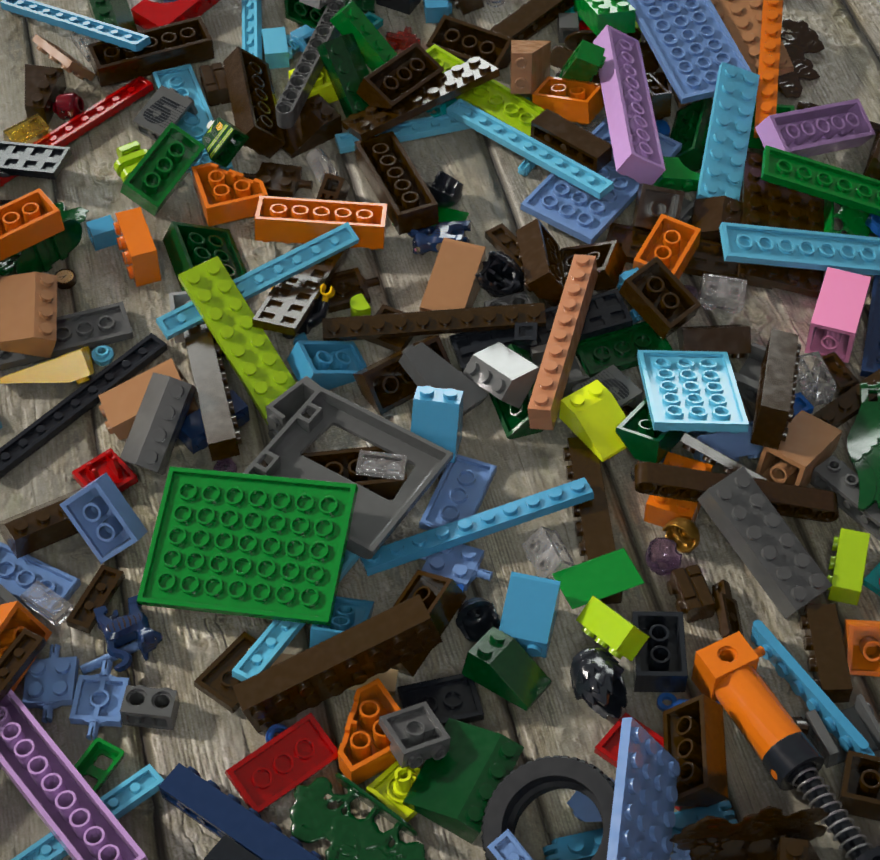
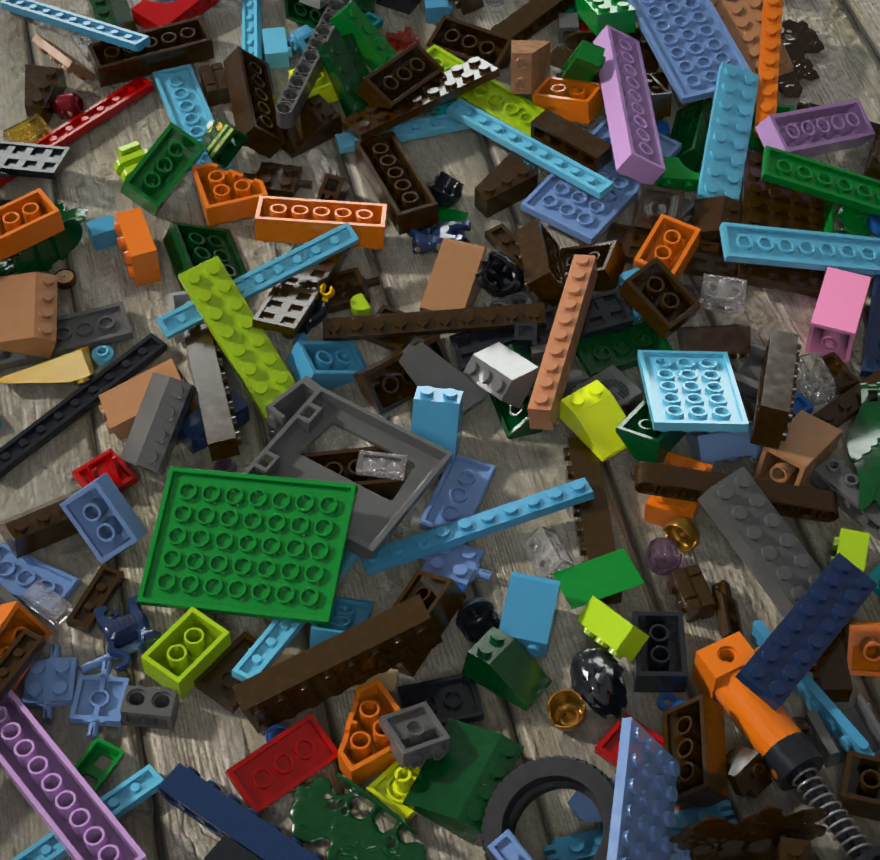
dark grey panel [133,85,198,141] -> none
plate [680,432,768,481] -> none
none -> lime brick [141,606,232,700]
none -> dark brown wedge [474,151,538,218]
none -> pearl gold hair [547,689,587,731]
none -> dark brown brick [726,744,772,798]
none -> dark blue plate [735,553,878,711]

